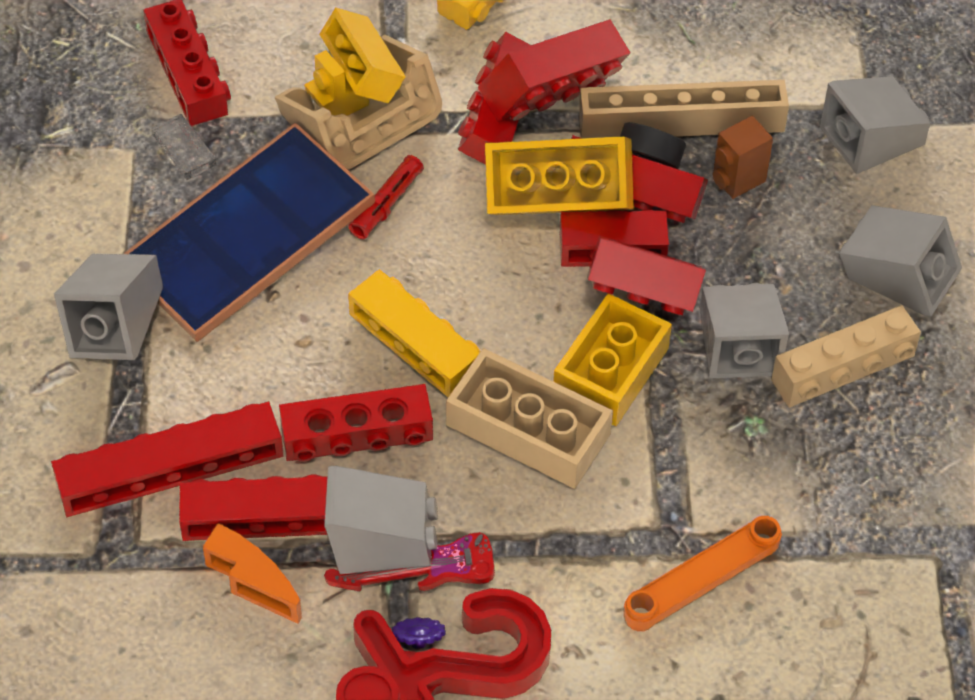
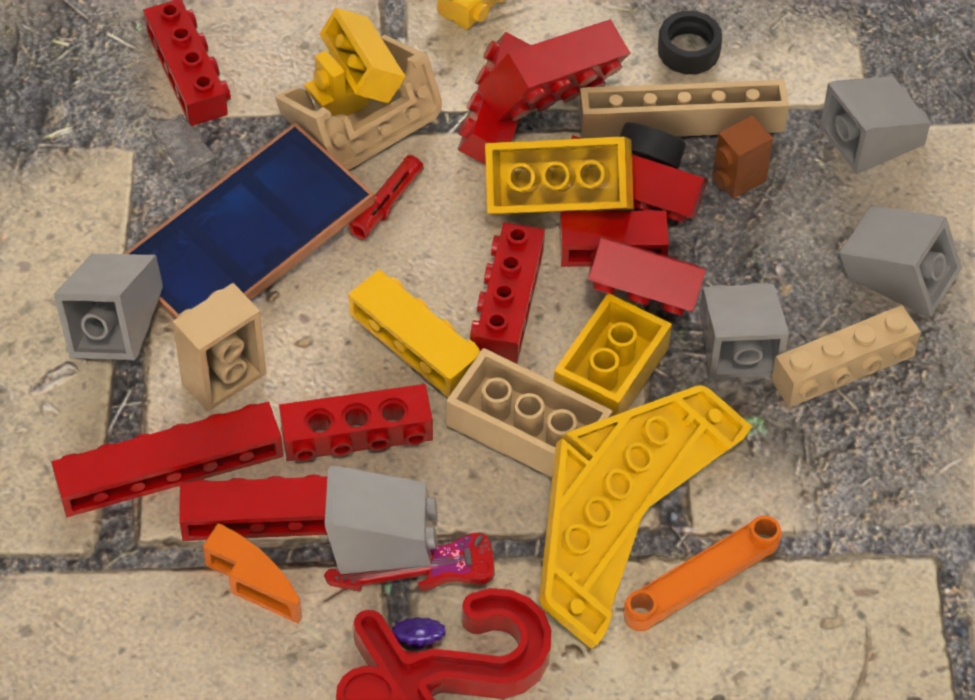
none -> tan brick [172,283,266,412]
none -> red brick [470,222,545,364]
none -> yellow wing [539,385,752,649]
none -> black tyre [658,11,722,74]

